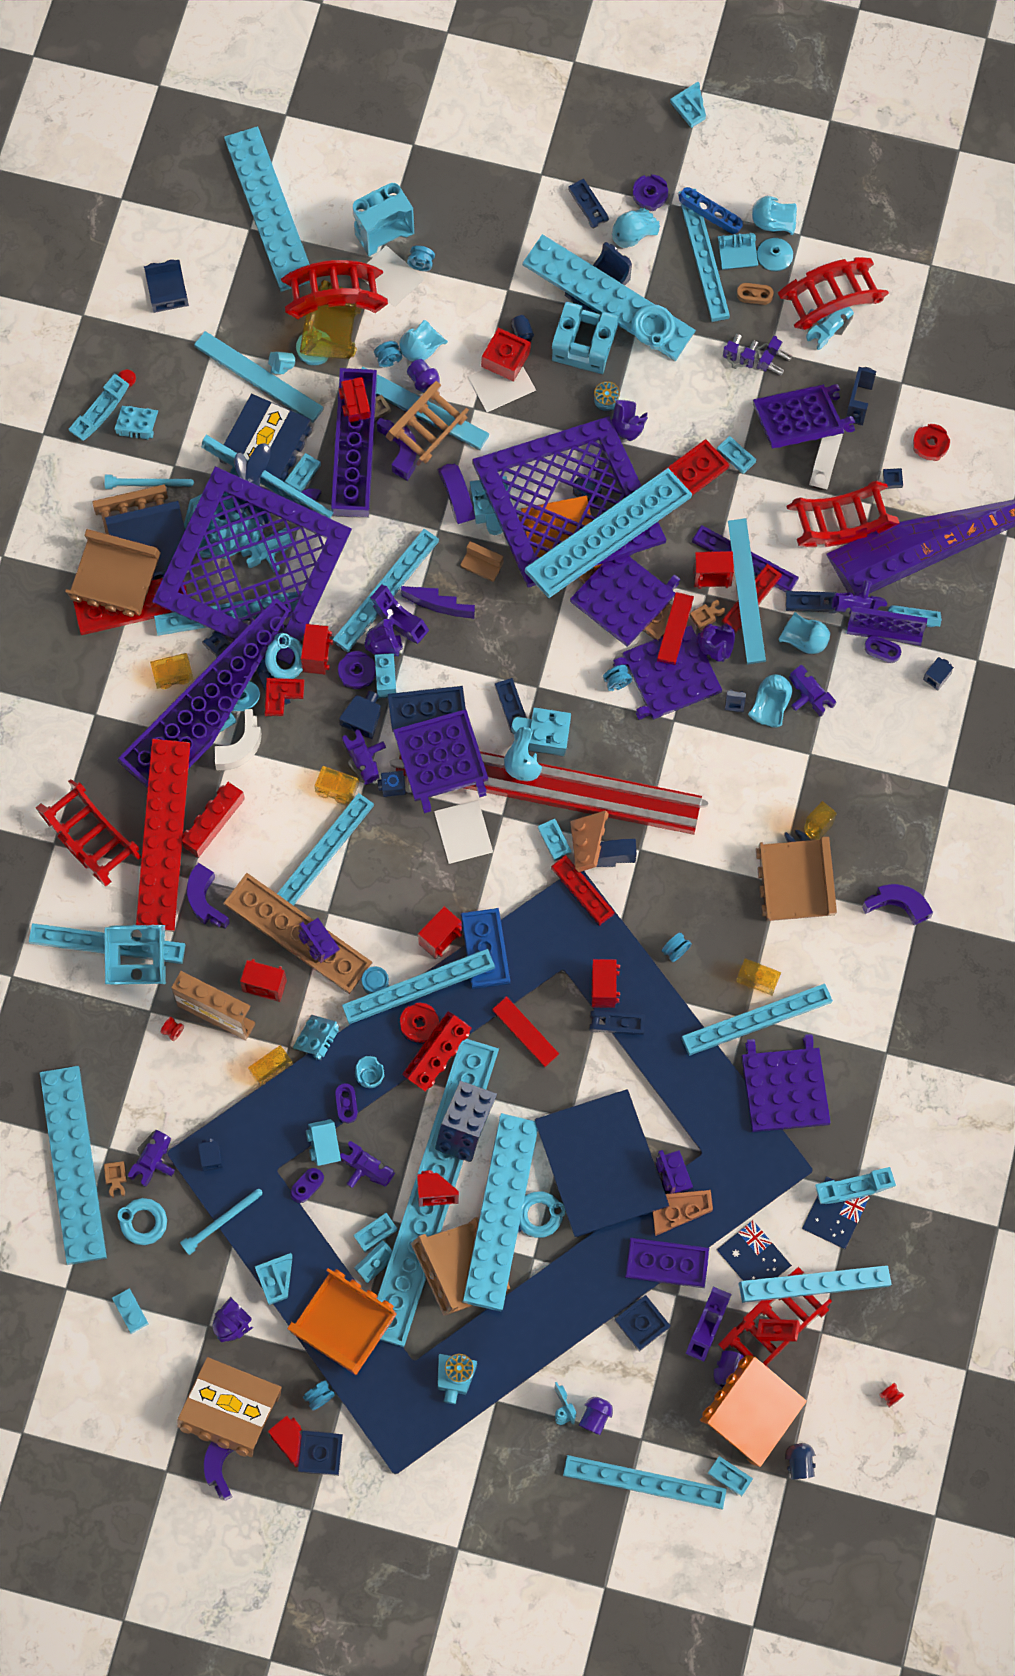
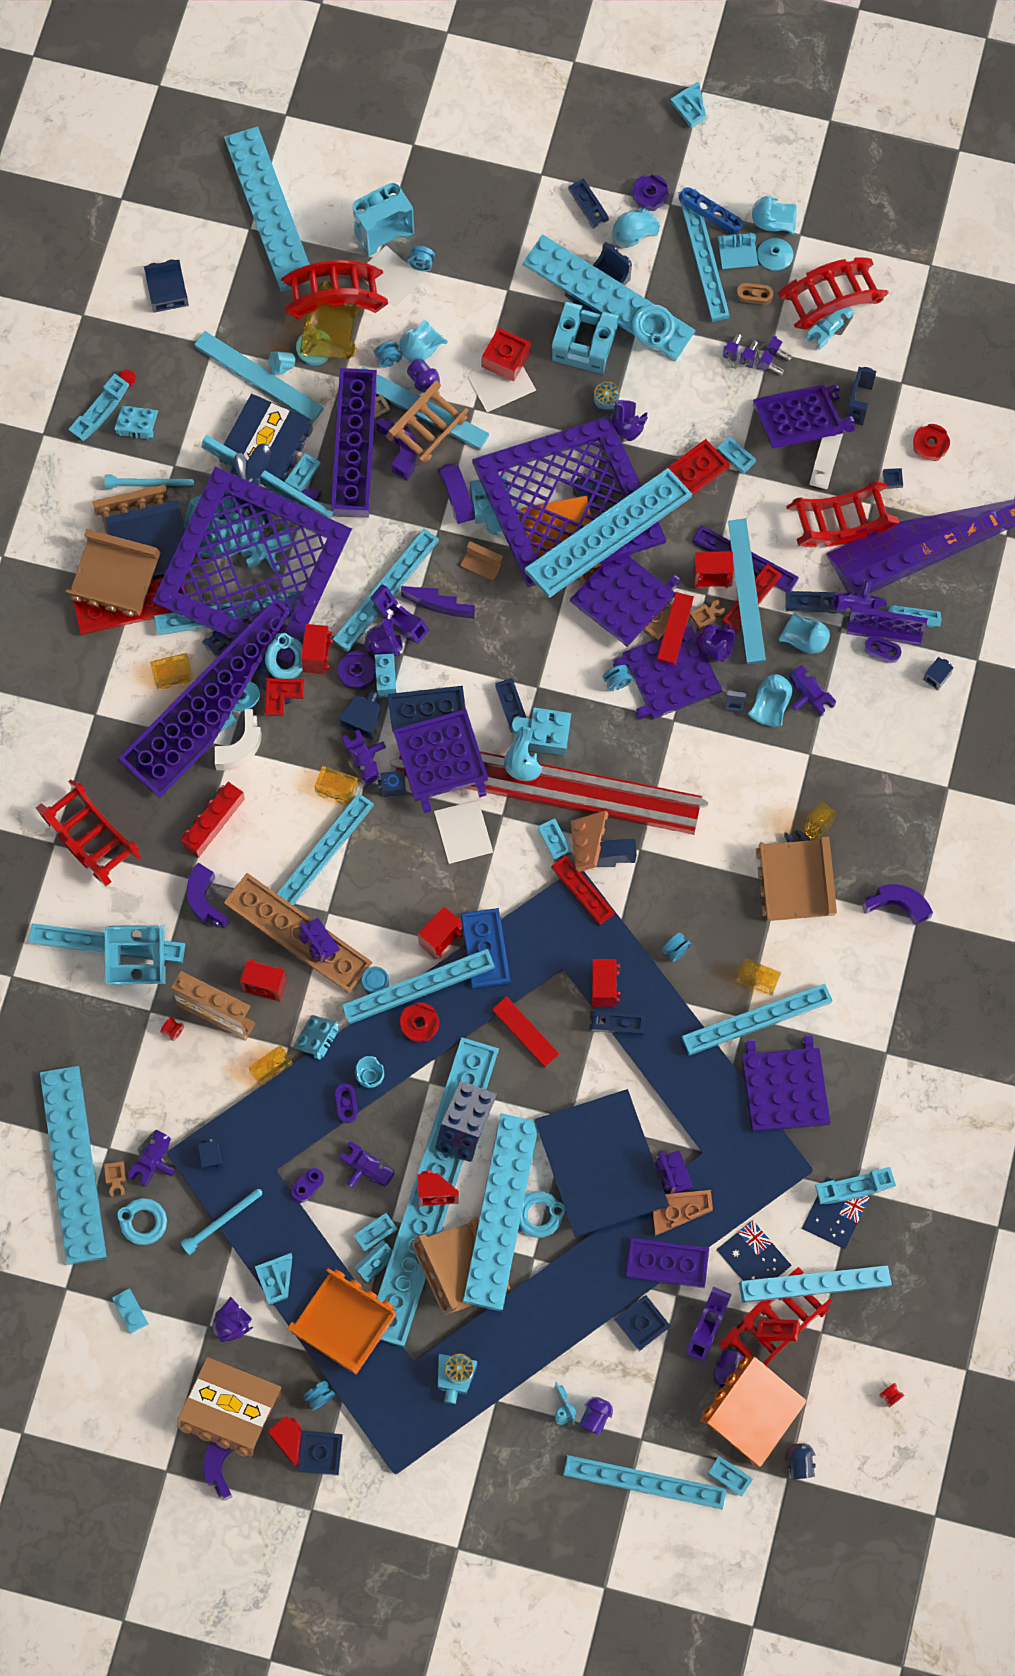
red plate [136,739,190,932] -> none
medium azure brick [306,1119,341,1166] -> none
red brick [338,377,371,422] -> none
red brick [402,1011,471,1092] -> none
dark blue brick [511,315,534,342] -> none

